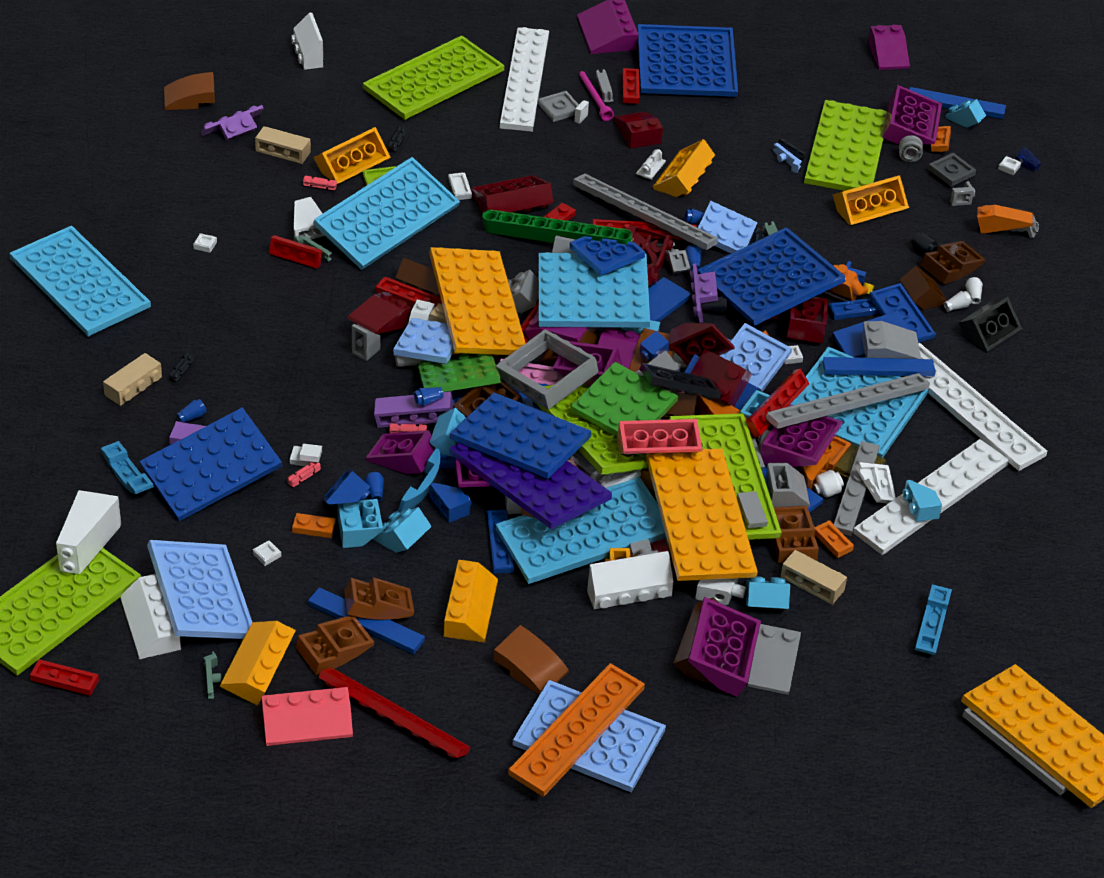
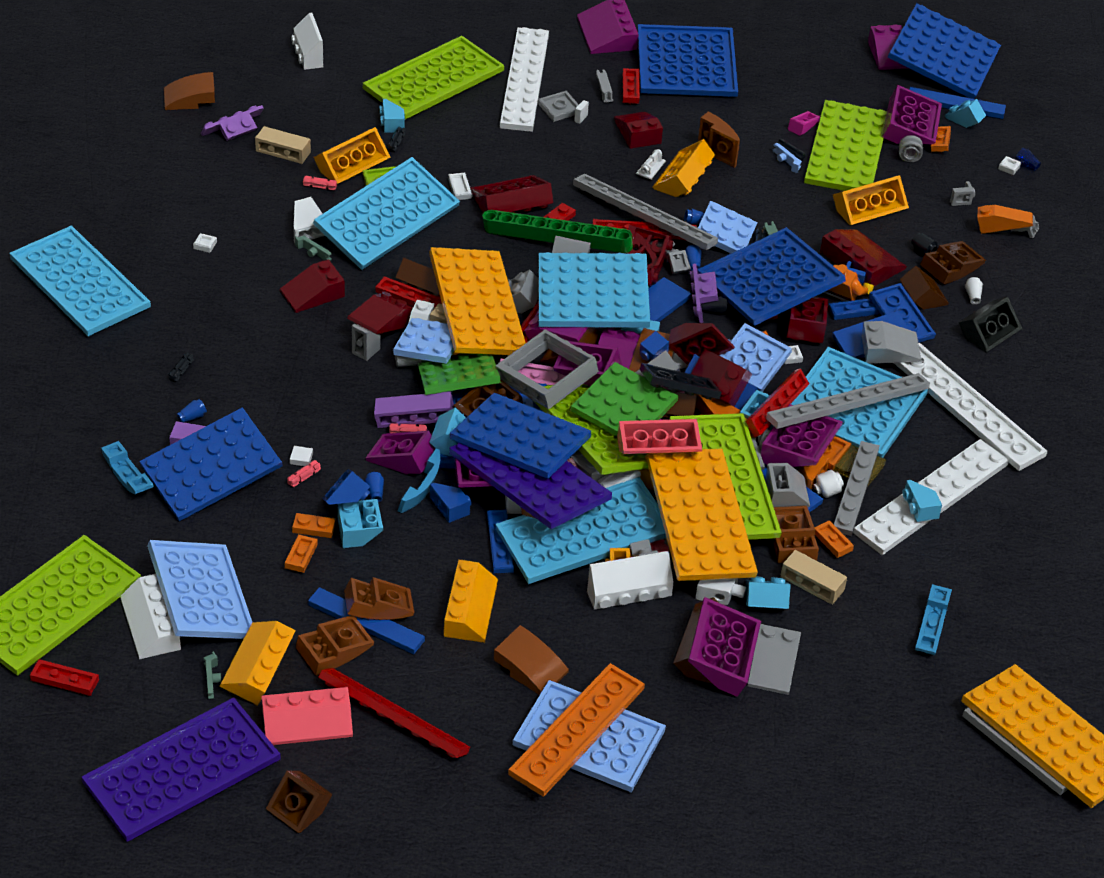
white slope [56,490,121,574] -> none
tan brick [103,353,162,406] -> none
white tile [253,541,281,566] -> none
red plate [269,235,322,268] -> none
white tile [299,444,322,463] -> none
medium azure slope [373,507,432,553] -> none
blue cone [414,387,443,407] -> none
blue plate [570,236,645,276] -> none
dark pink piece [579,71,614,121] -> none
light grey tile [736,491,768,528] -> none
blue tile [823,357,935,377] -> none
white wing [855,462,896,504] -> none
dark grey plate [928,153,976,187] -> none
white cone [944,291,972,312] -> none
none -> dark purple plate [82,698,281,842]
none -> reddish brown slope [266,771,333,833]
none -> dark red slope [280,259,345,313]
none -> orange plate [285,534,318,573]
none -> medium azure slope [380,99,405,133]
none -> dark orange slope [698,111,740,168]
none -> dark pink slope [788,111,821,136]
none -> dark red slope [820,229,907,286]
none -> blue plate [887,4,1001,99]

